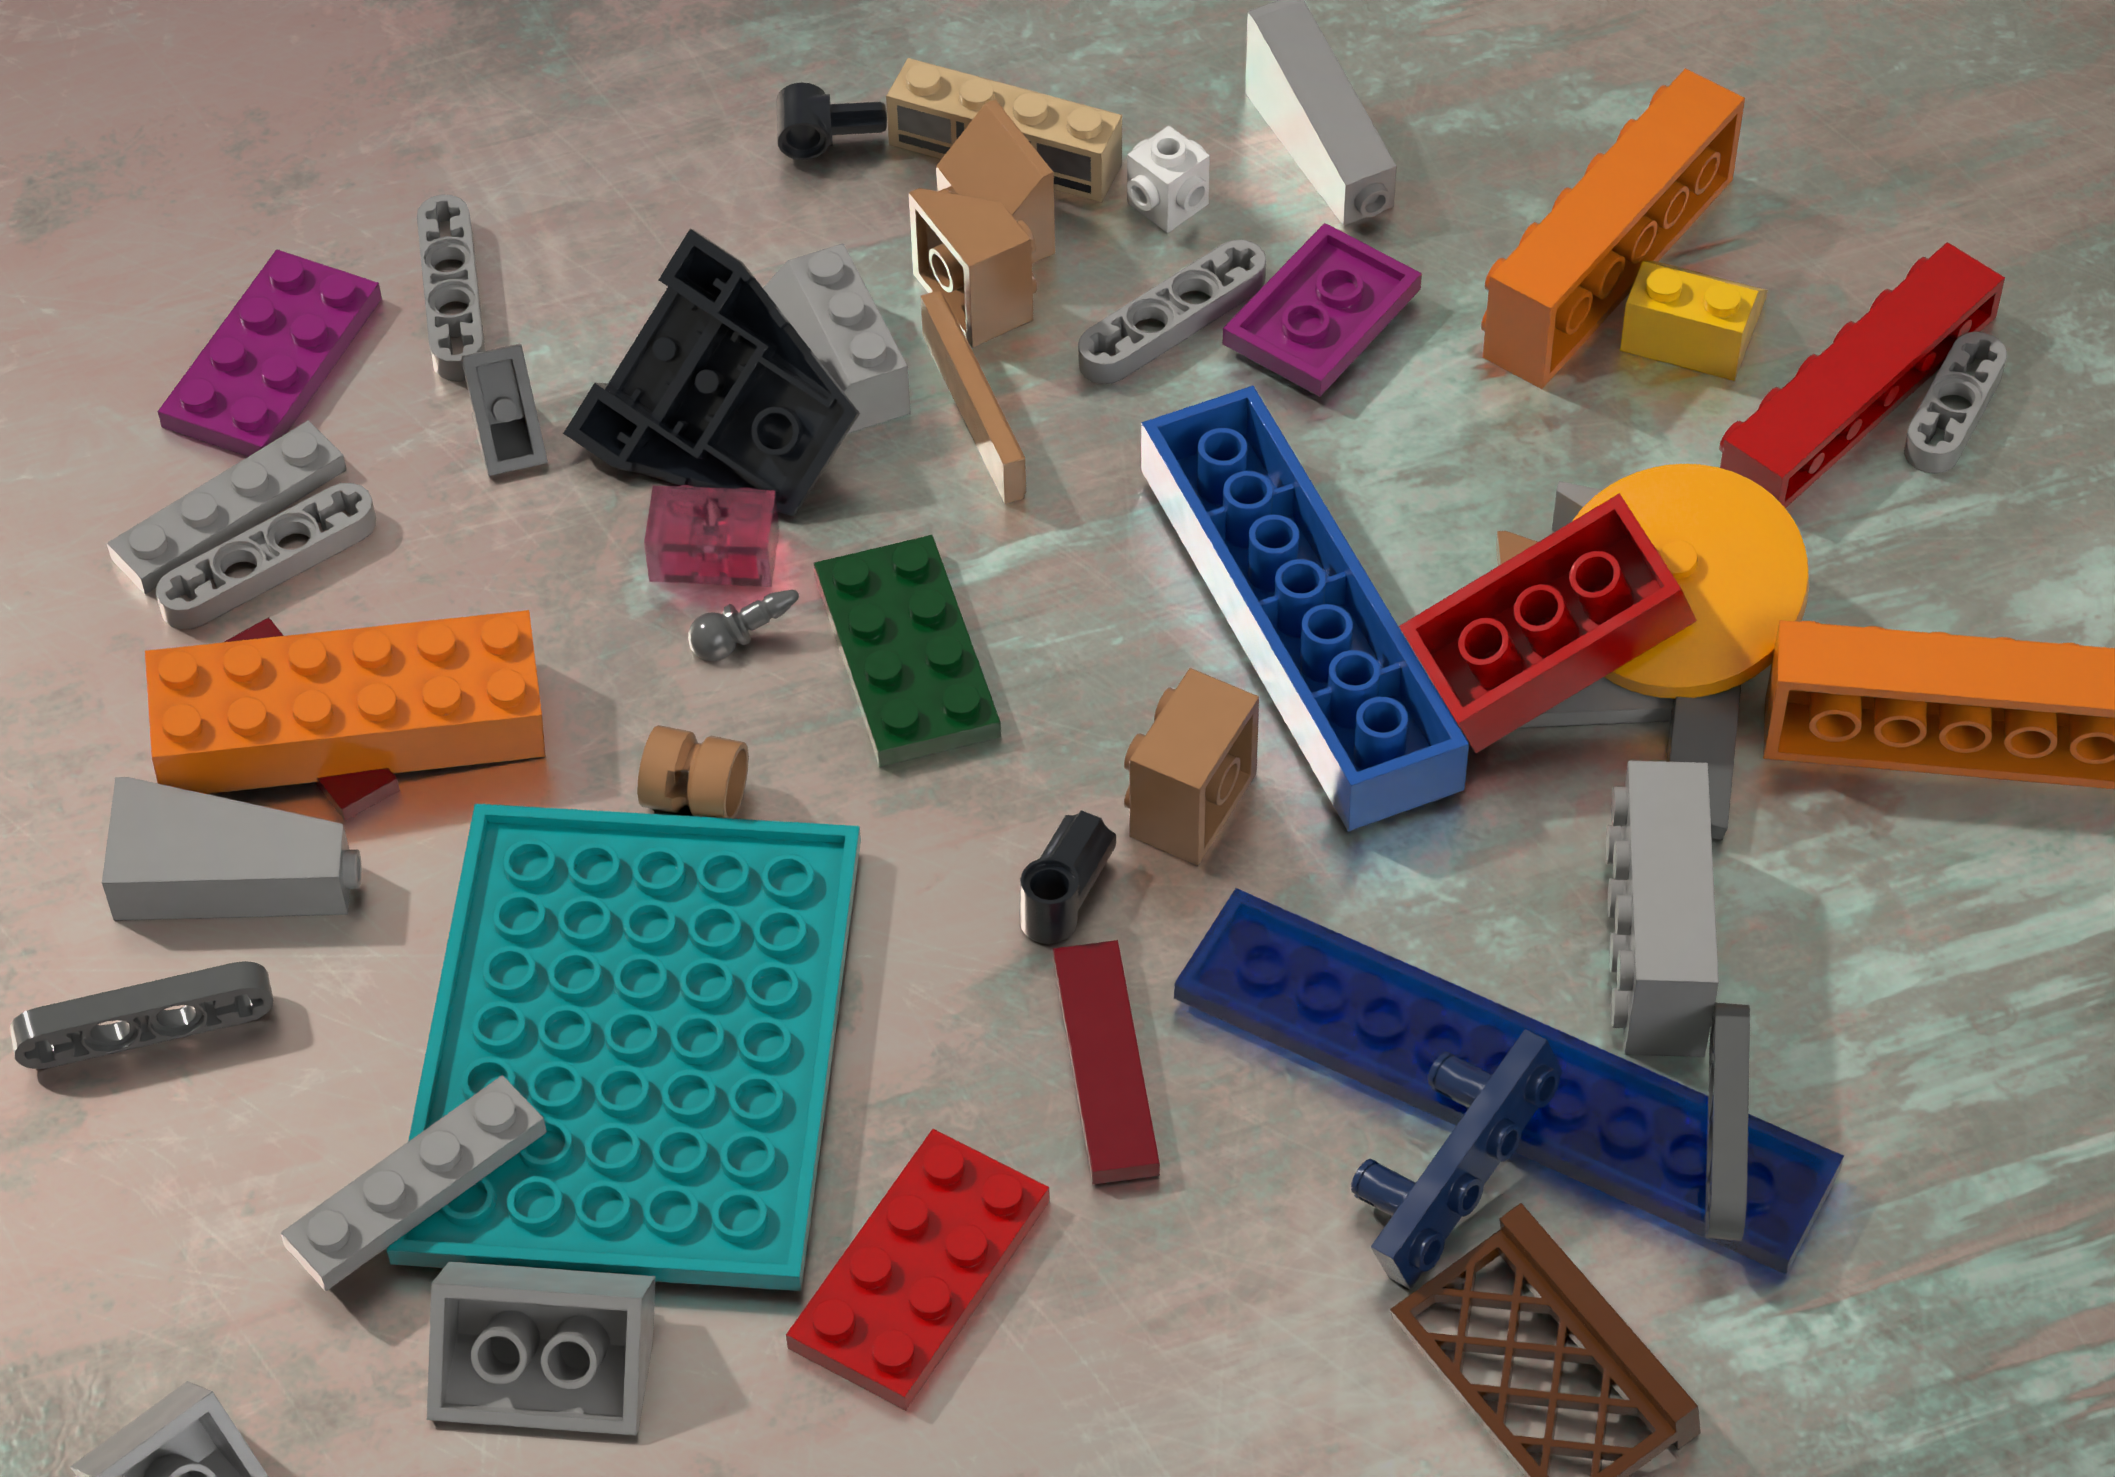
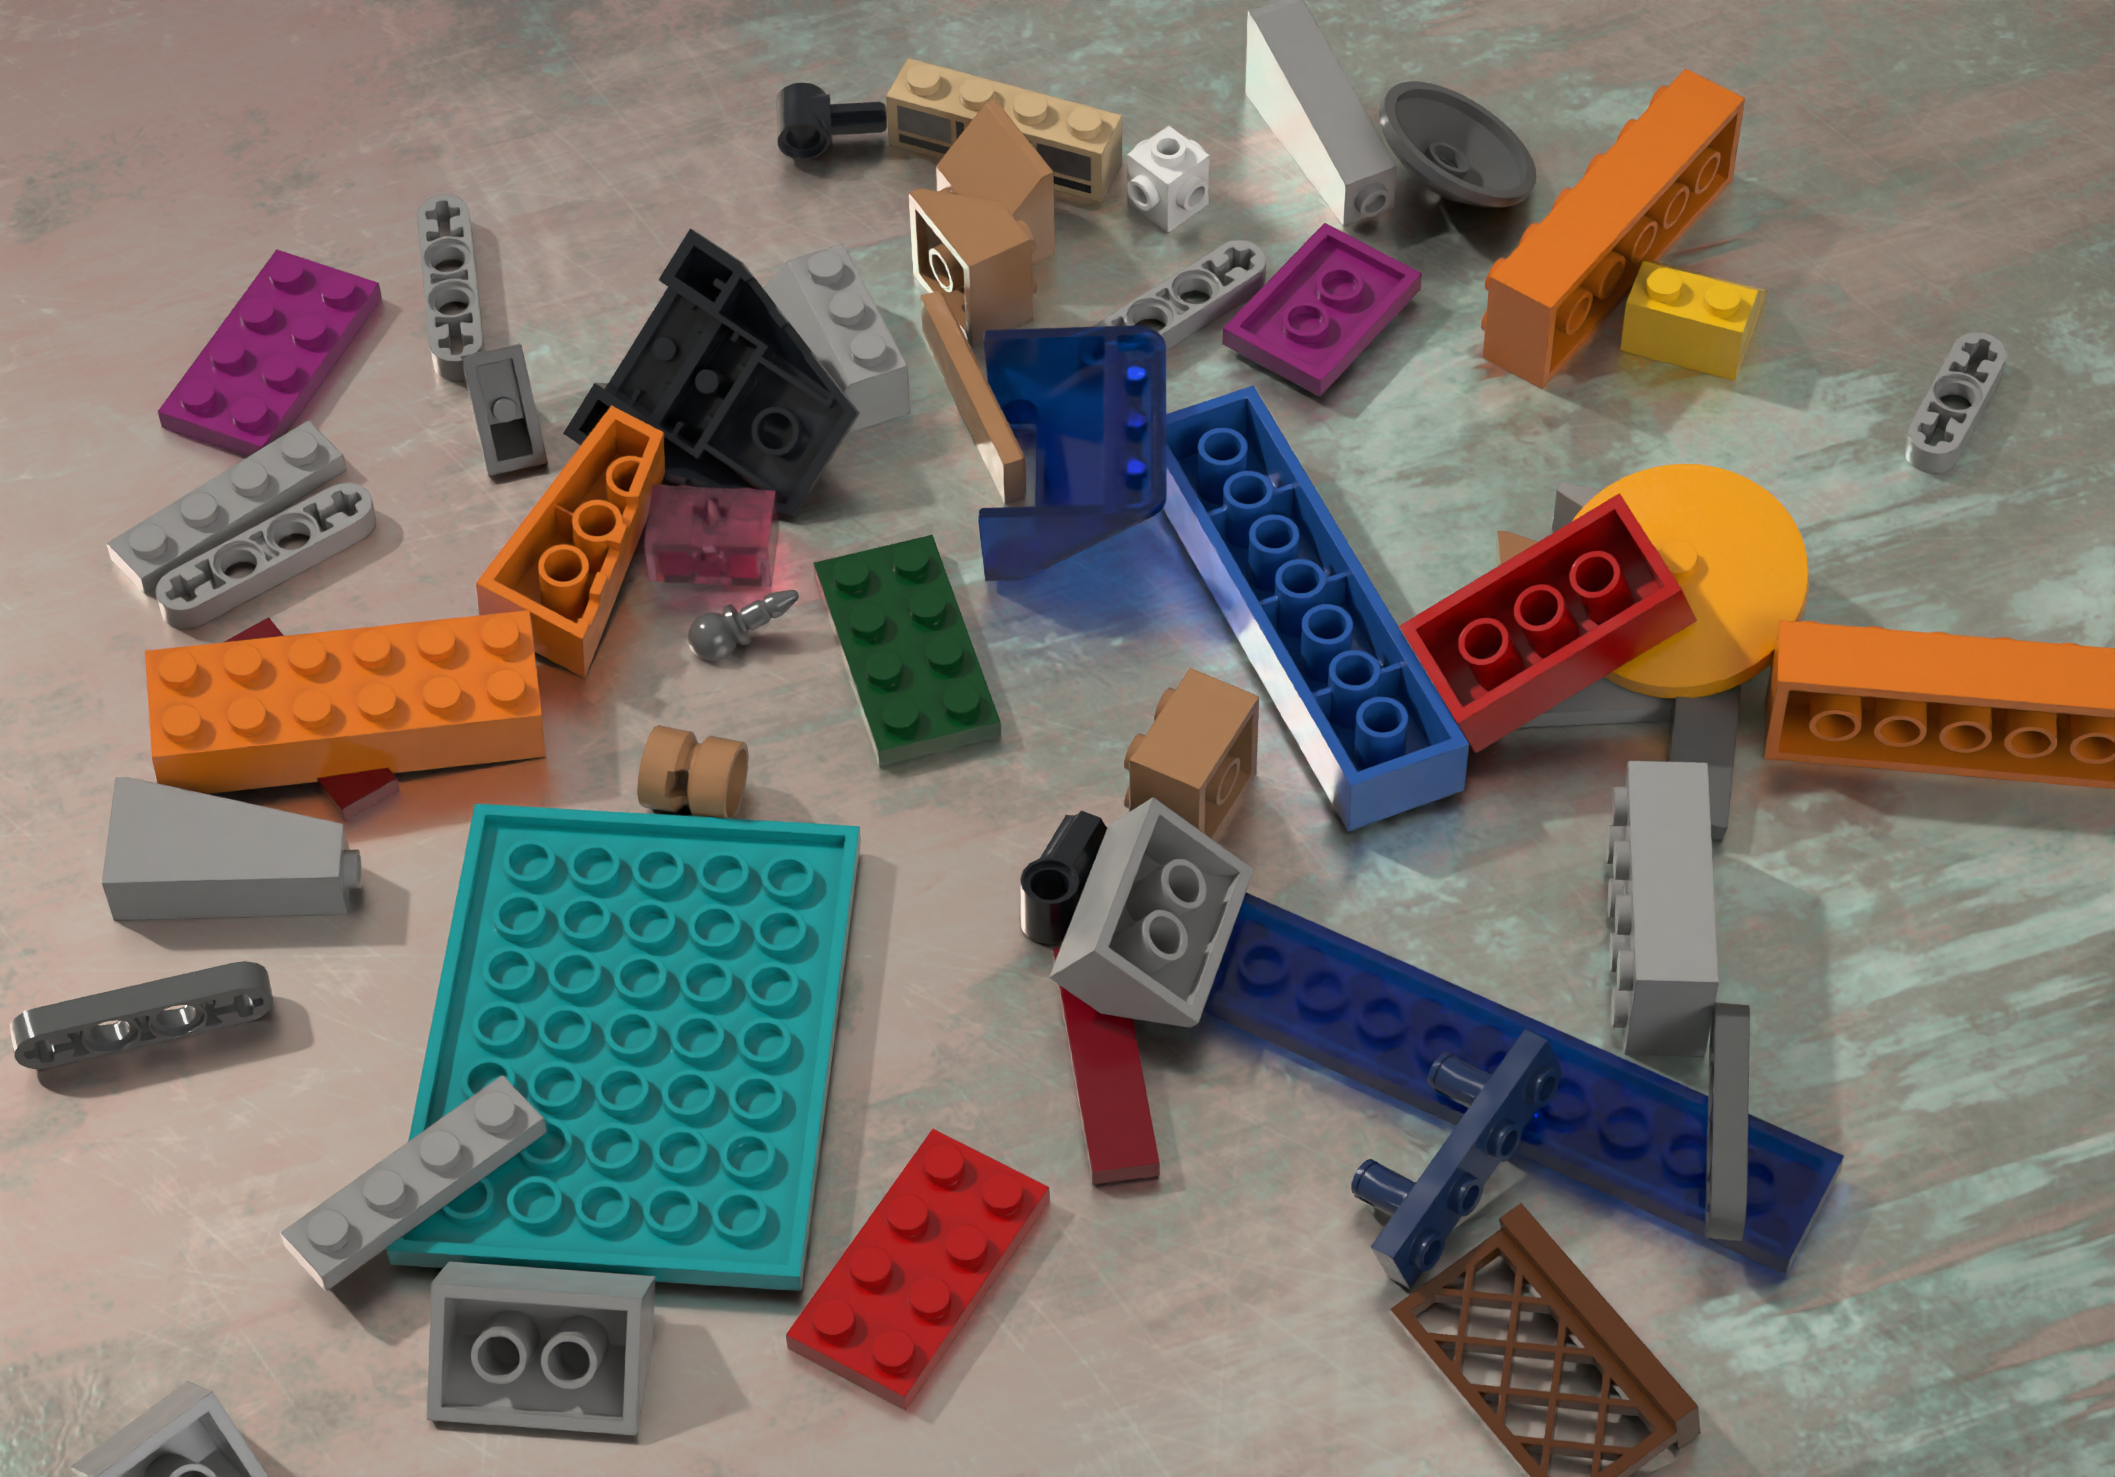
red brick [1719,242,2005,508] -> none
none -> orange wedge [476,405,665,678]
none -> clear blue windscreen [978,325,1167,581]
none -> light grey slope [1049,797,1254,1028]
none -> dark grey dish [1379,81,1537,209]

